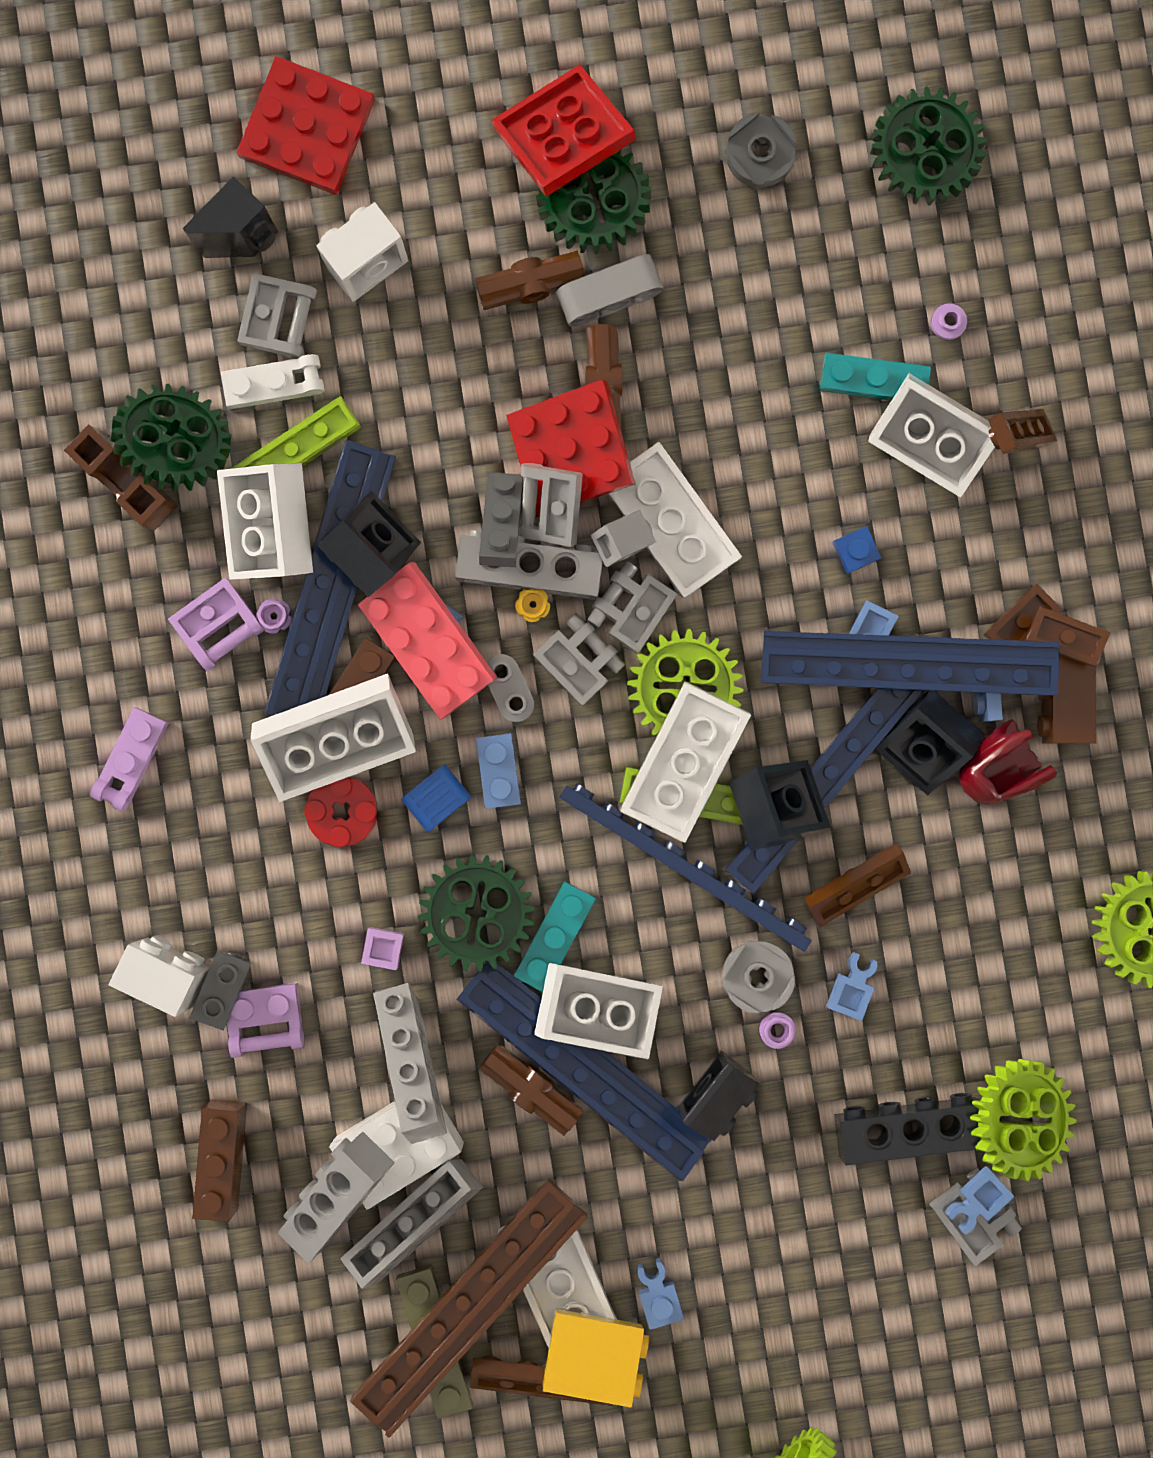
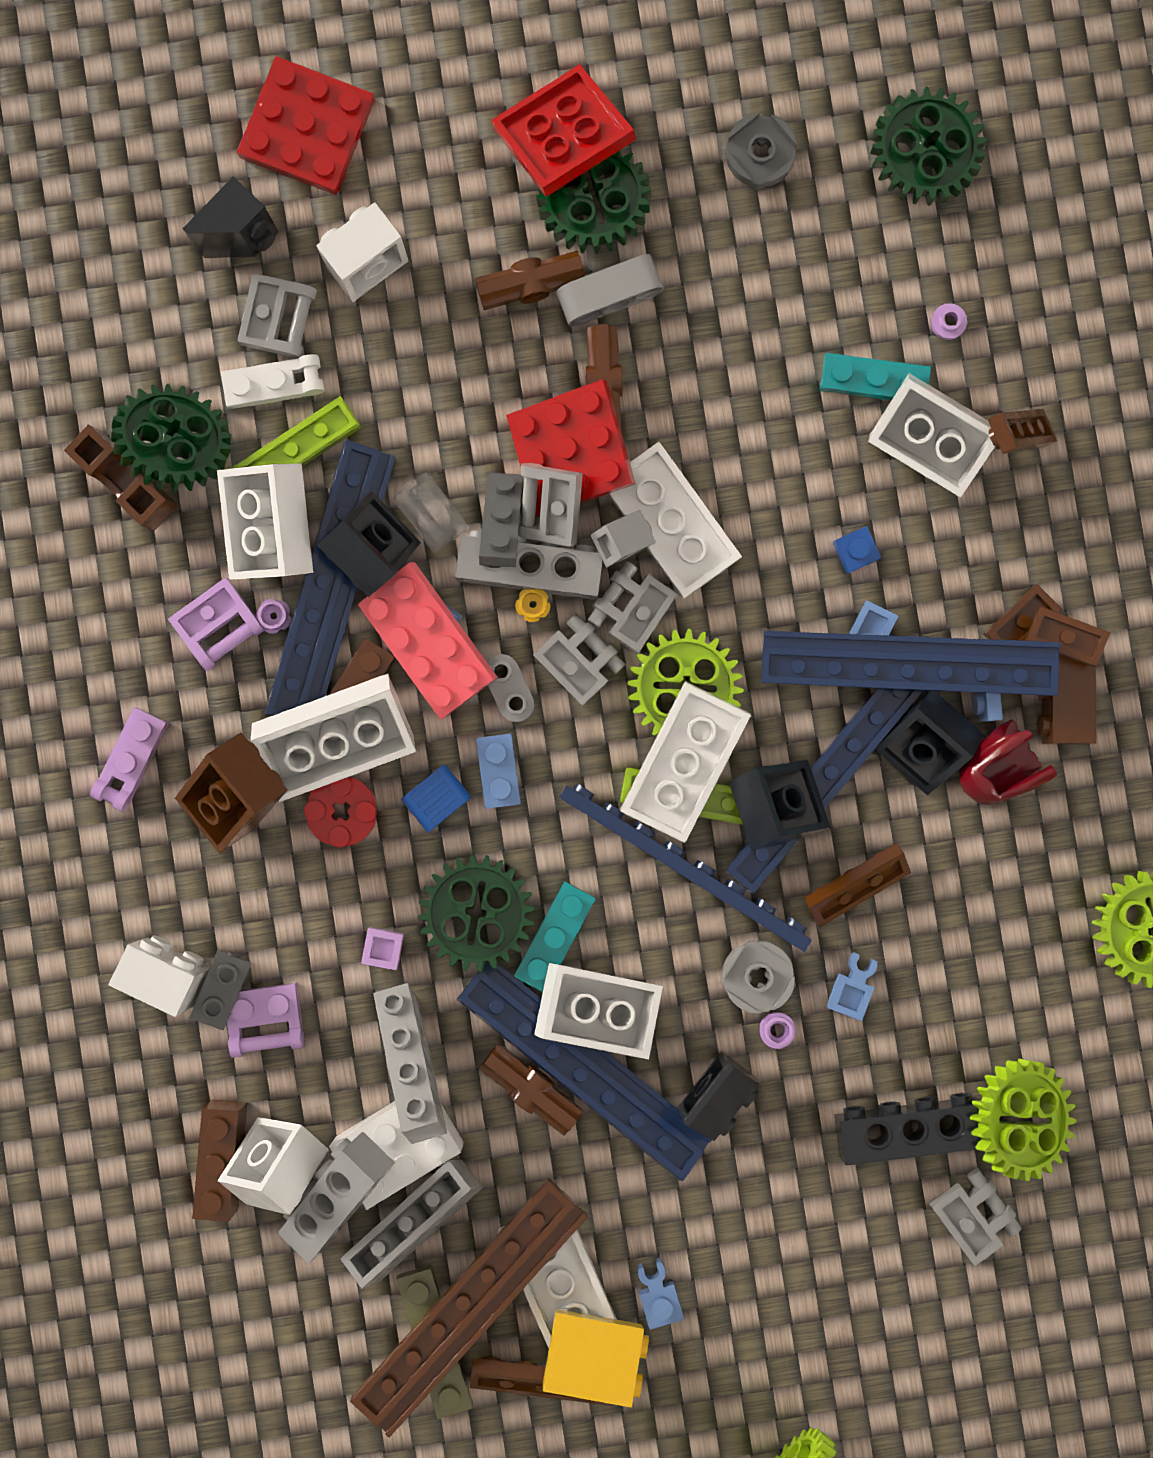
medium blue plate [945,1166,1015,1234] -> none
none -> reddish brown brick [175,733,288,854]
none -> white brick [218,1117,329,1215]
none -> clear slope [394,472,469,553]

